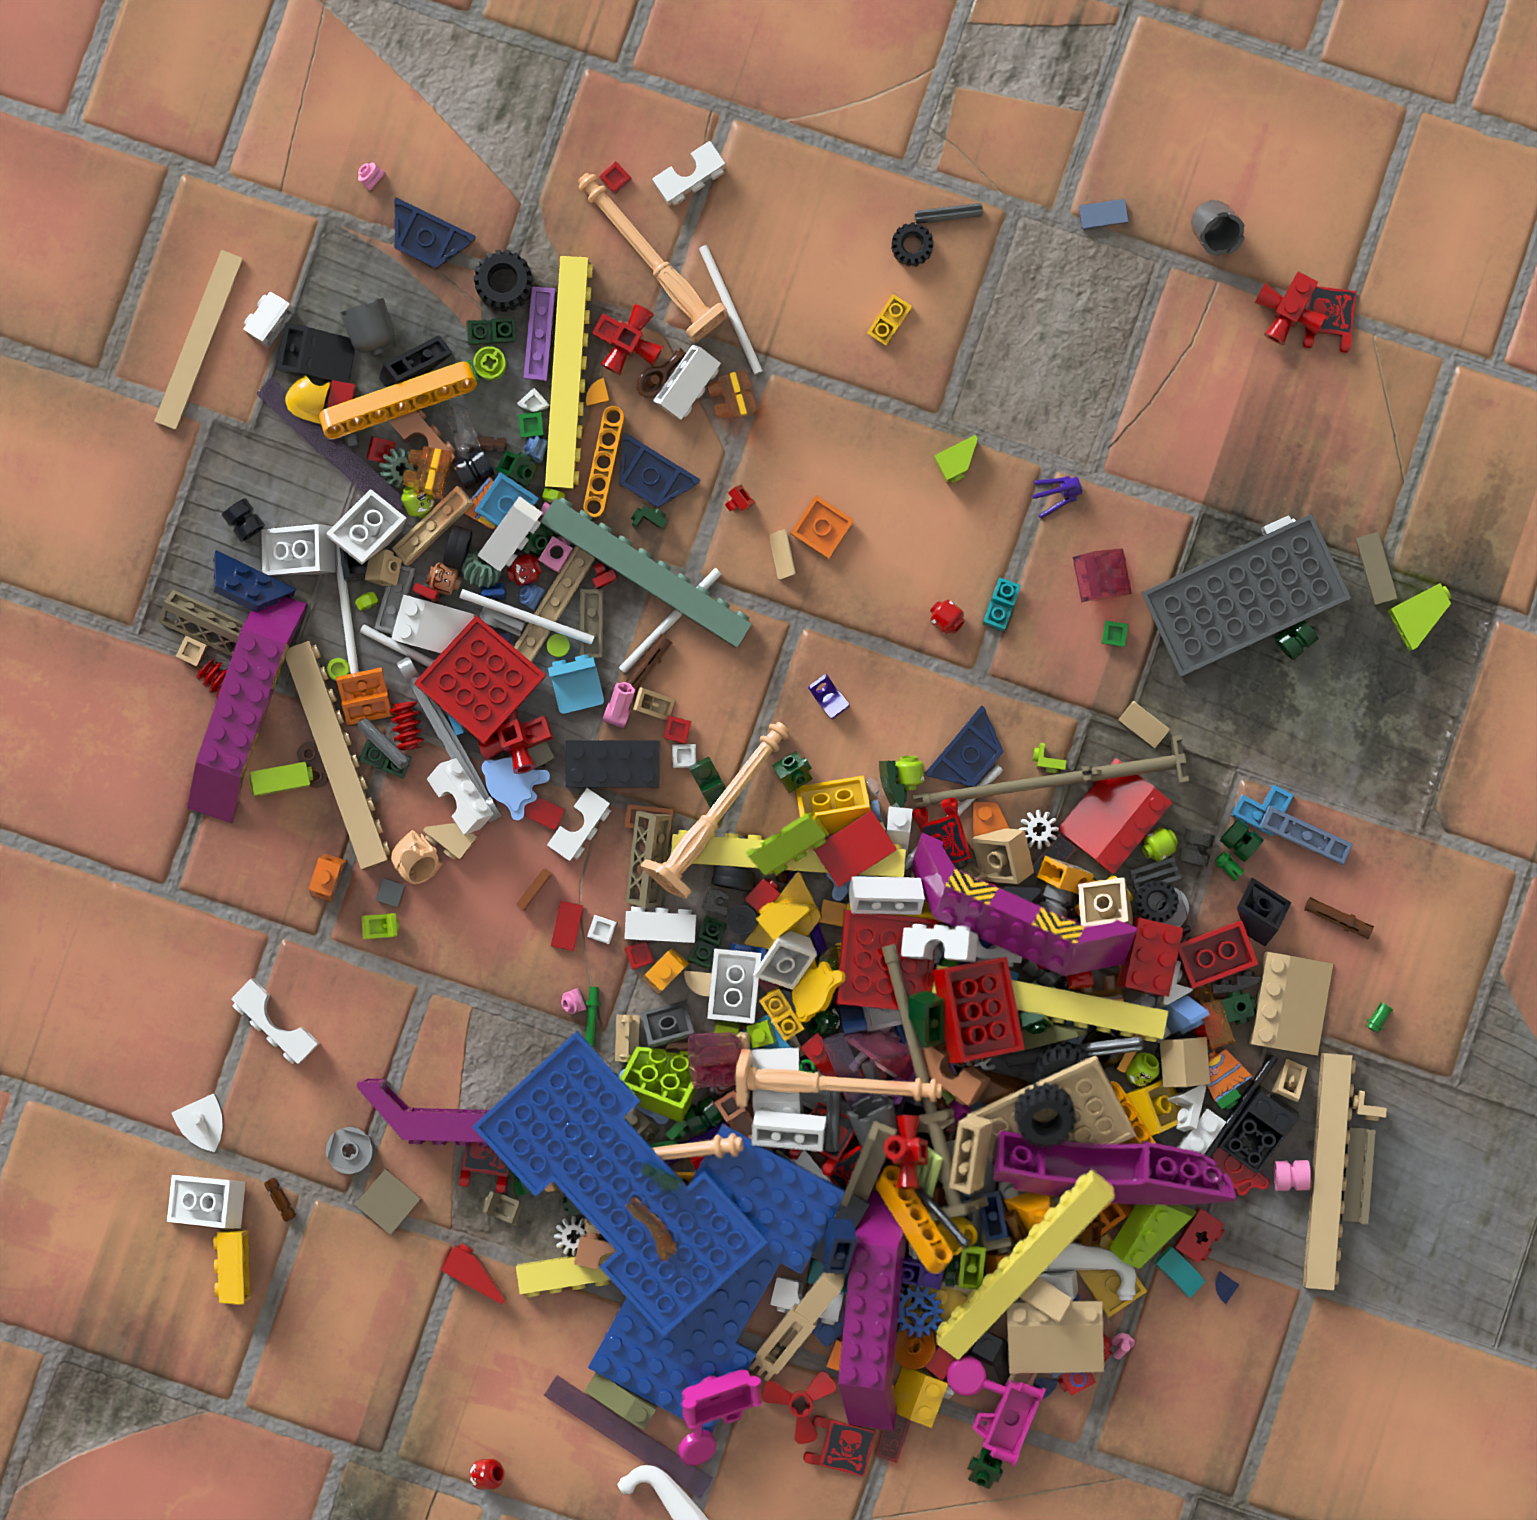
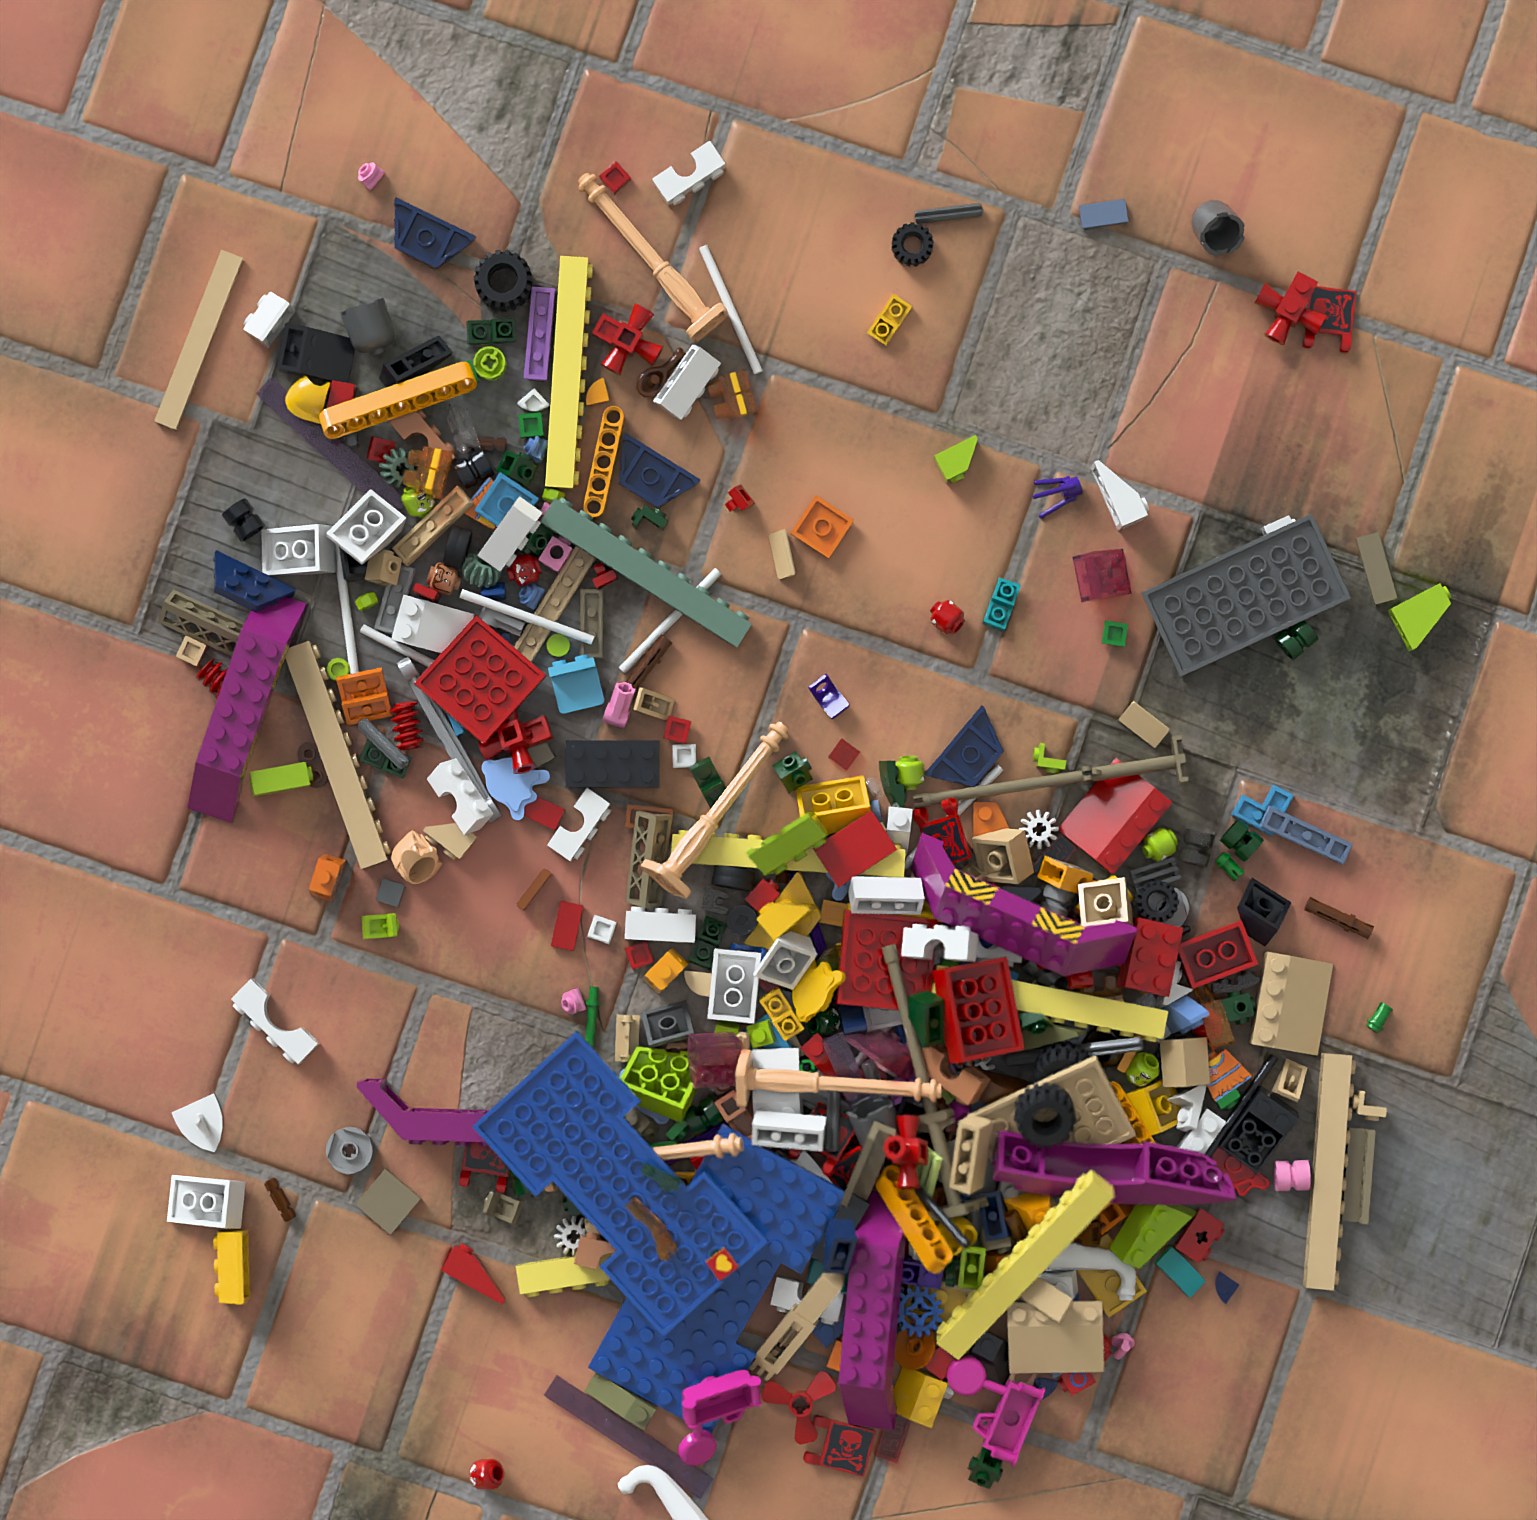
none -> red tile [706,1247,739,1281]
none -> clear red tile [828,738,860,771]
none -> white slope [1090,460,1149,531]

